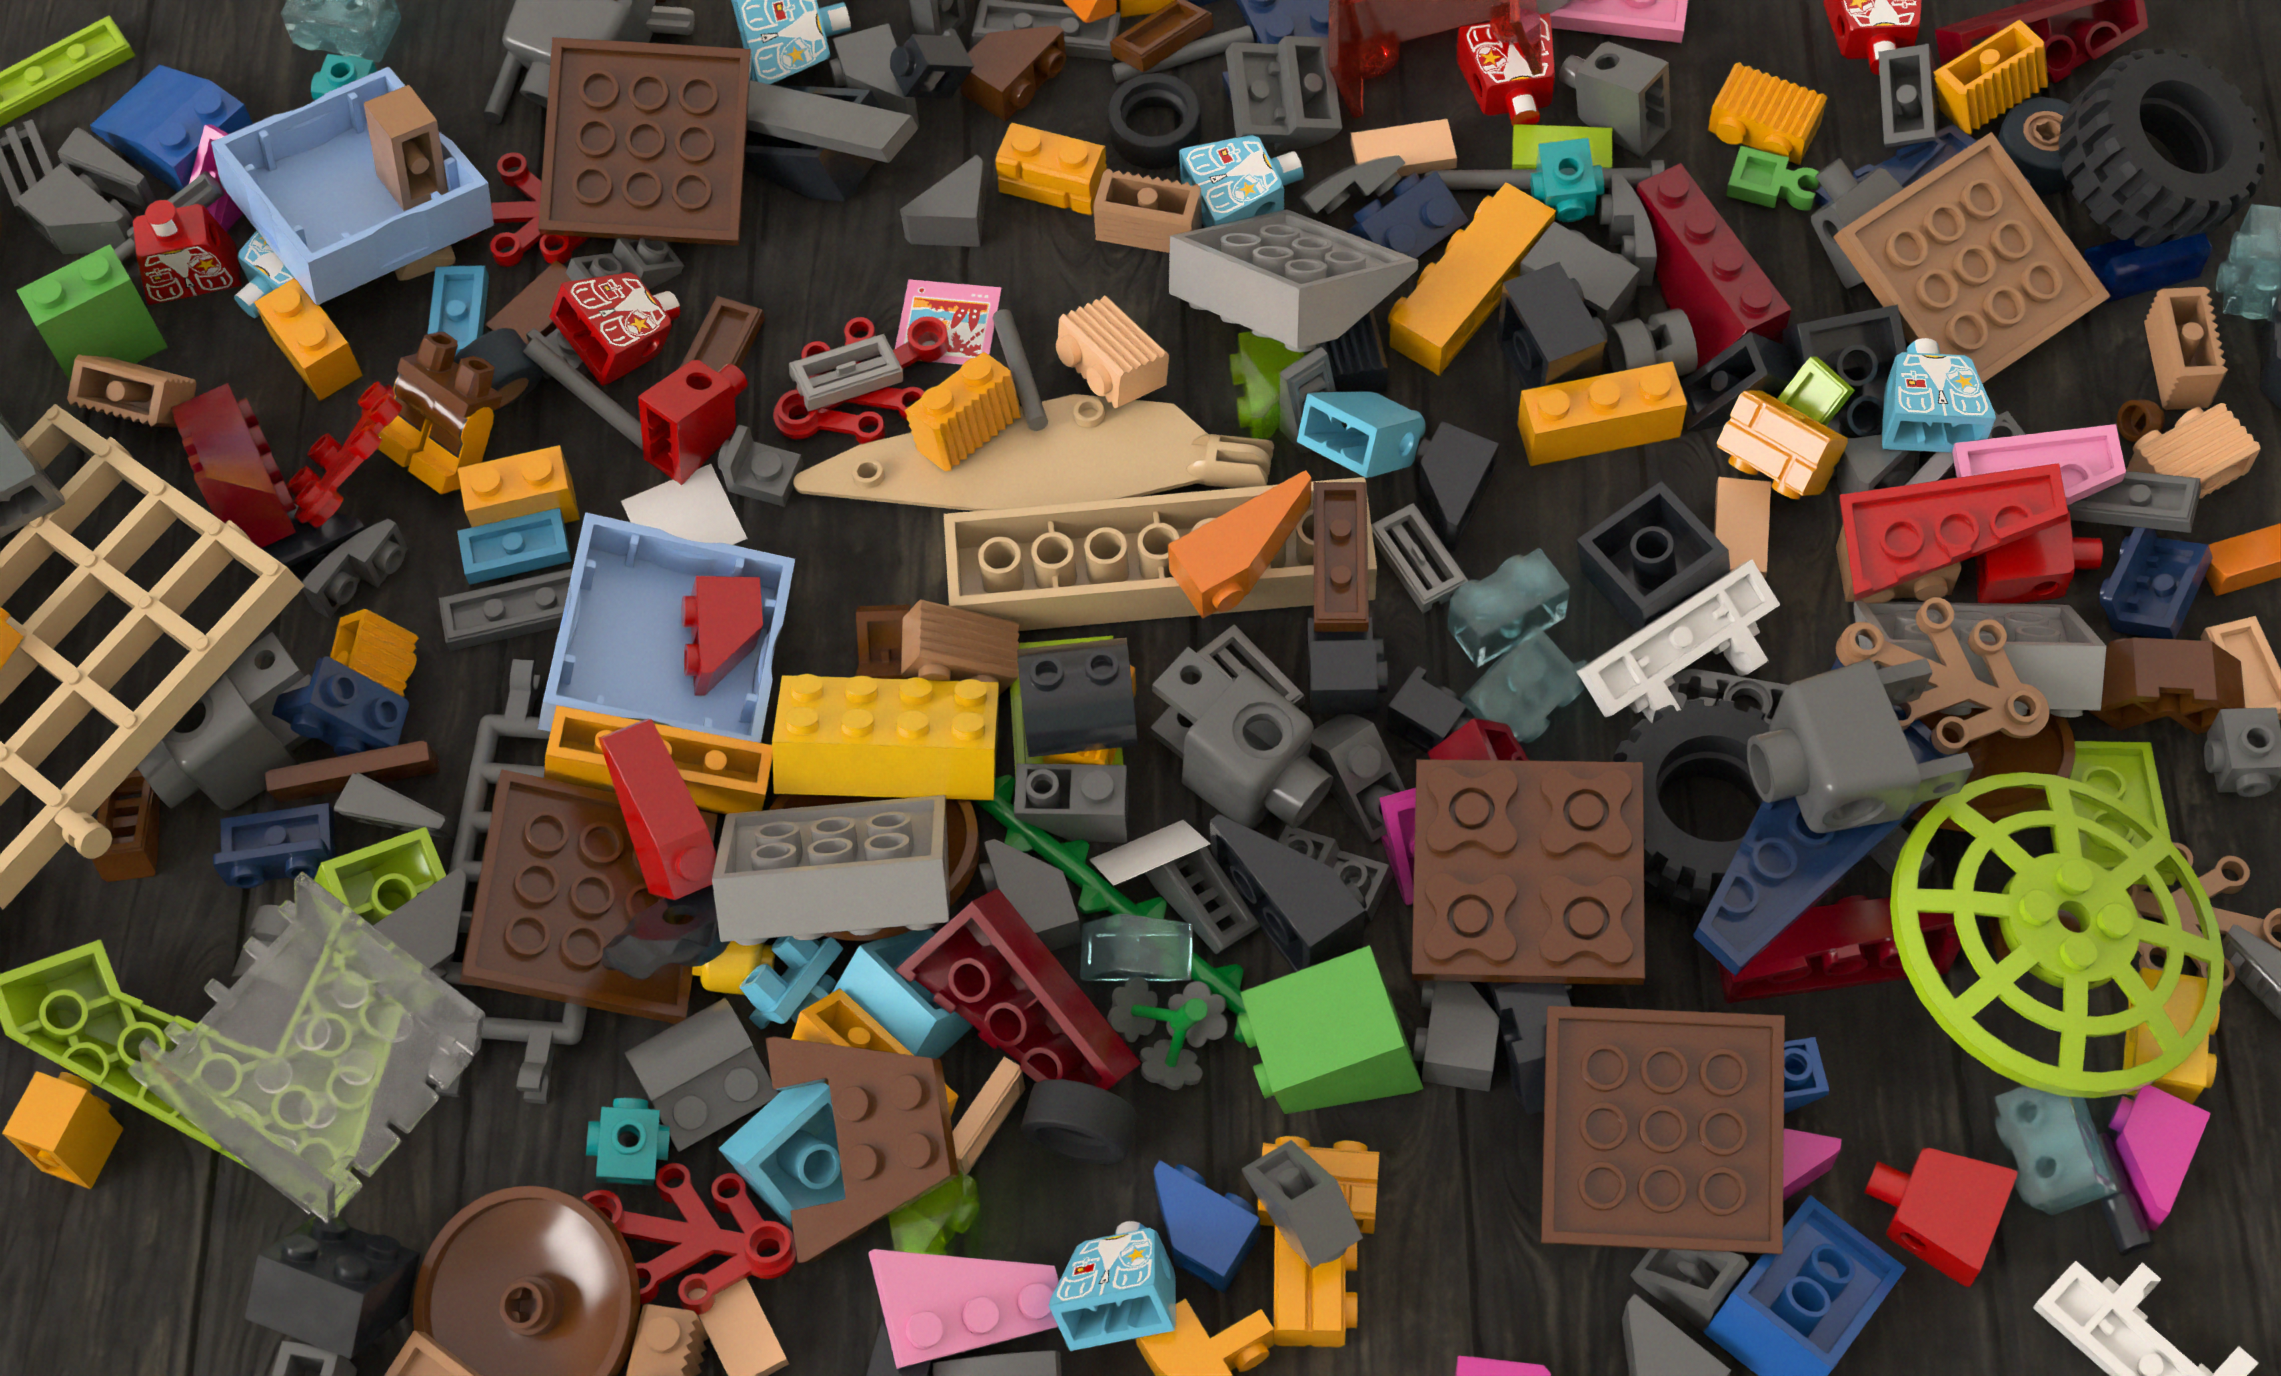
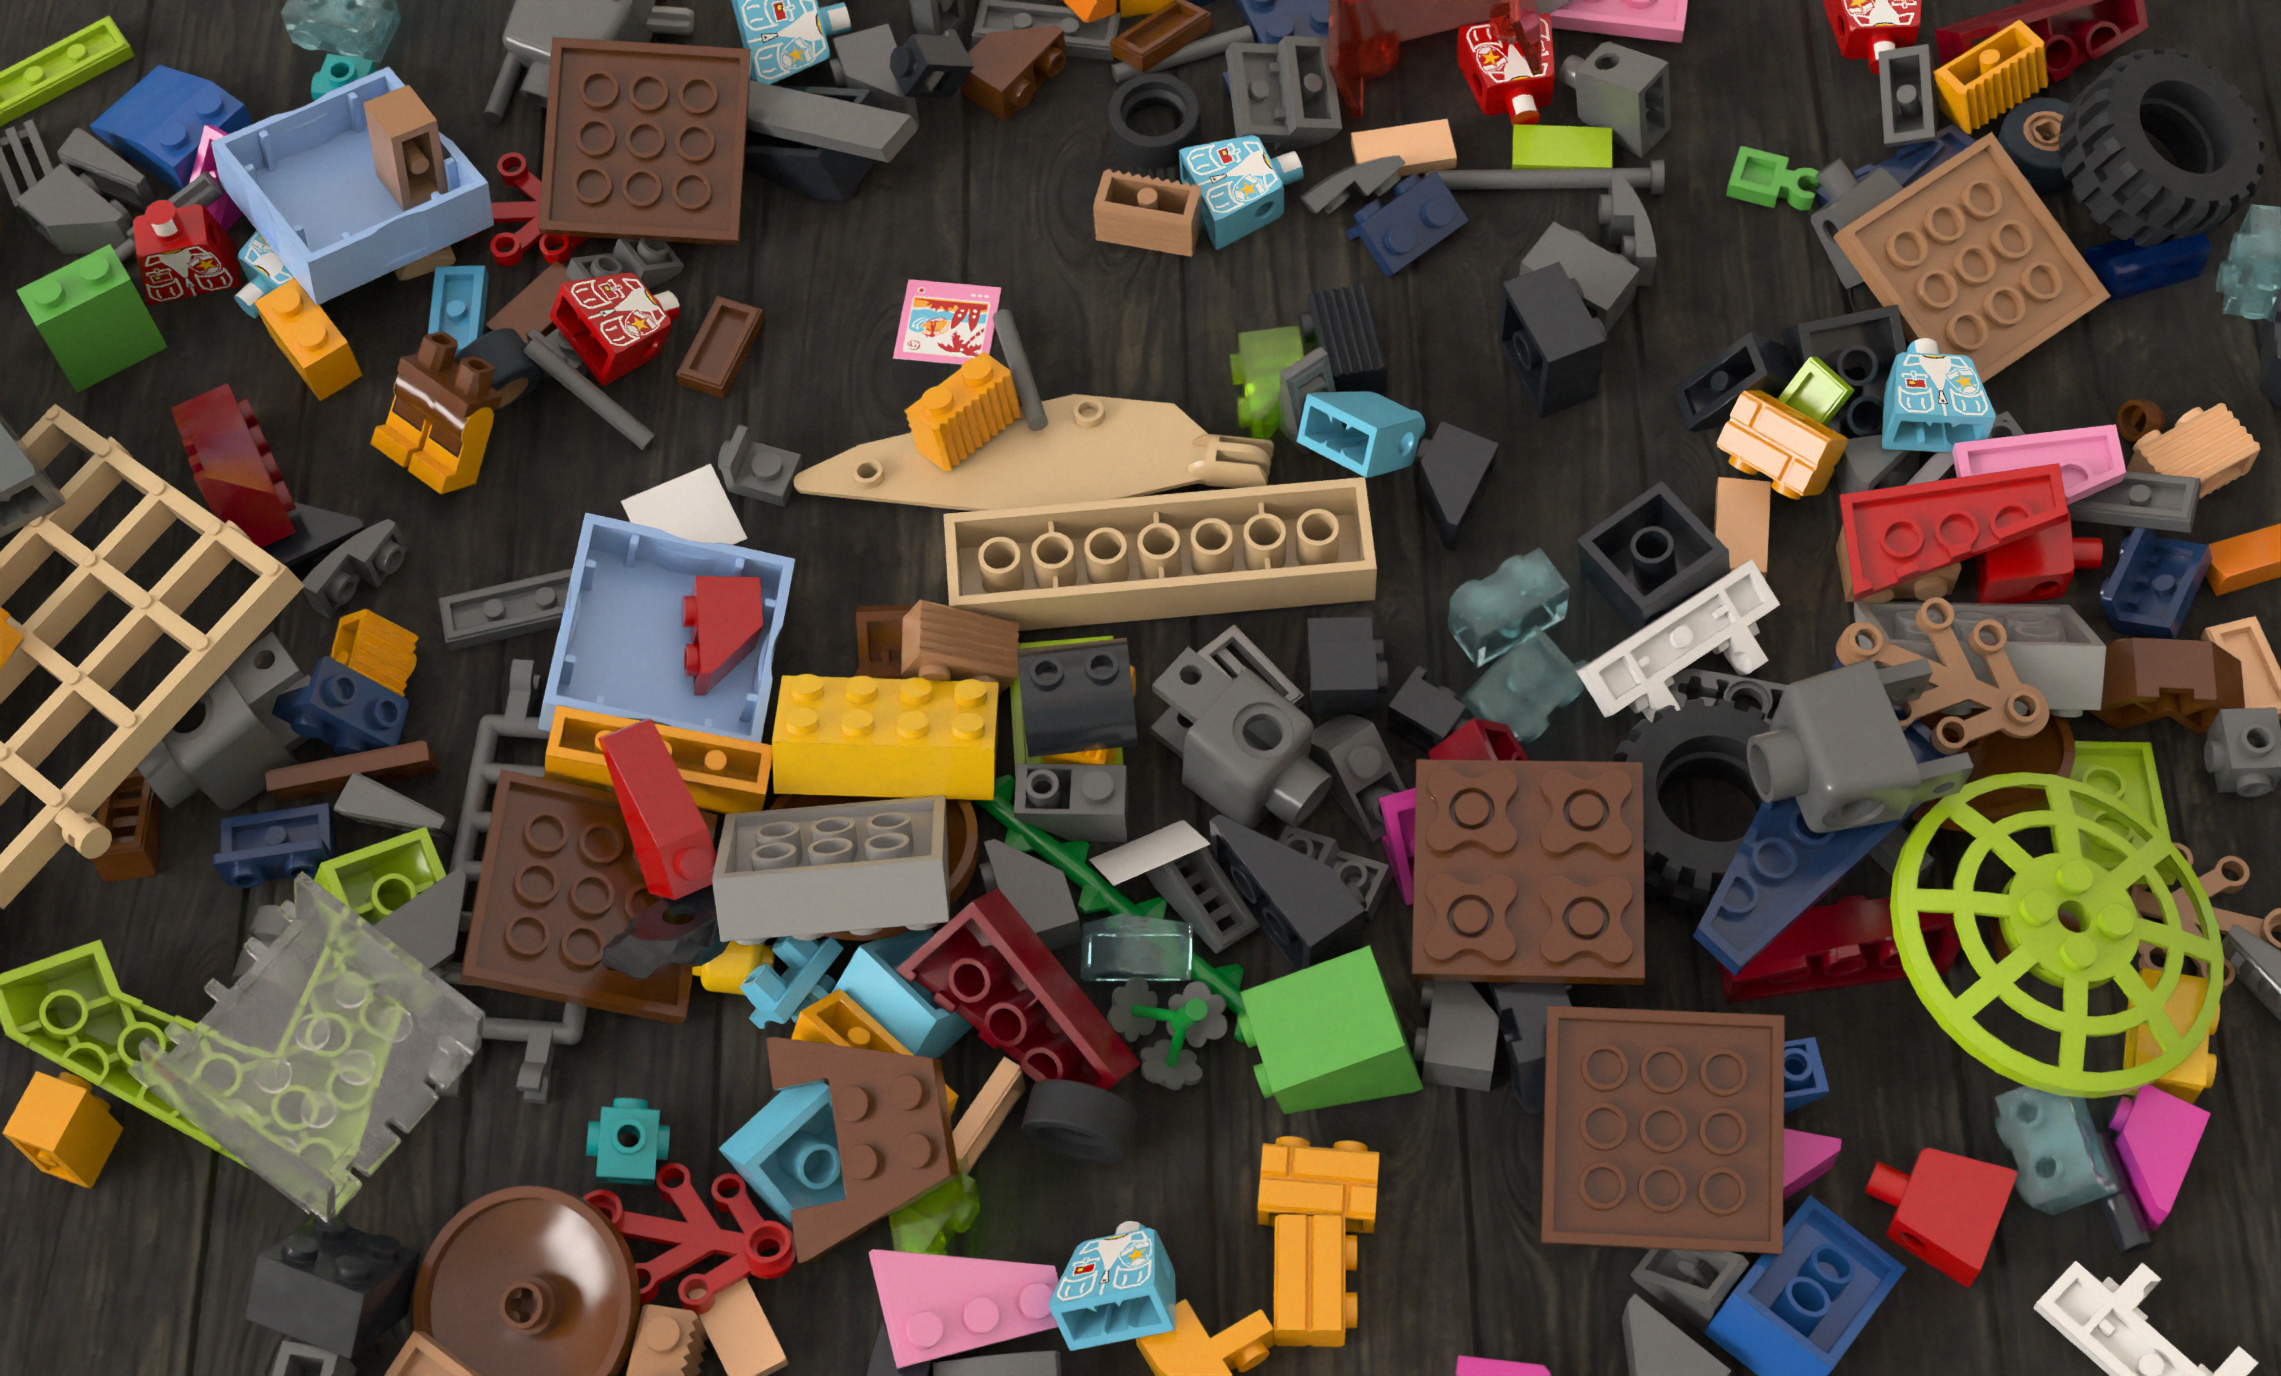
medium nougat brick [67,355,197,427] -> none
red plant [286,381,403,528] -> none
dark azure plate [457,508,571,585] -> none
light orange brick [458,445,580,527] -> none
dark grey brick [624,998,778,1152] -> none
red torso [638,360,748,485] -> none
red plant [773,316,949,444] -> none
light grey tile [789,334,903,411] -> none
dark grey slope [900,155,987,247] -> none
light orange brick [995,123,1107,216] -> none
light nougat brick [1056,295,1169,408] -> none
blue slope [1154,1160,1260,1294] -> none
orange slope [1168,470,1311,619] -> none
light grey slope [1169,209,1418,352] -> none
dark grey slope [1242,1140,1363,1269] -> none
reddish brown tile [1313,482,1369,632] -> none
light grey tile [1371,503,1469,613] -> none
light orange brick [1388,182,1556,376] -> none
light orange brick [1517,361,1687,467] -> none
teal brick [1530,138,1604,222] -> none
dark grey wheel [1607,308,1698,377] -> none
dark red wedge [1636,163,1791,370] -> none
light orange brick [1708,62,1827,165] -> none
medium nougat brick [2144,287,2228,410] -> none

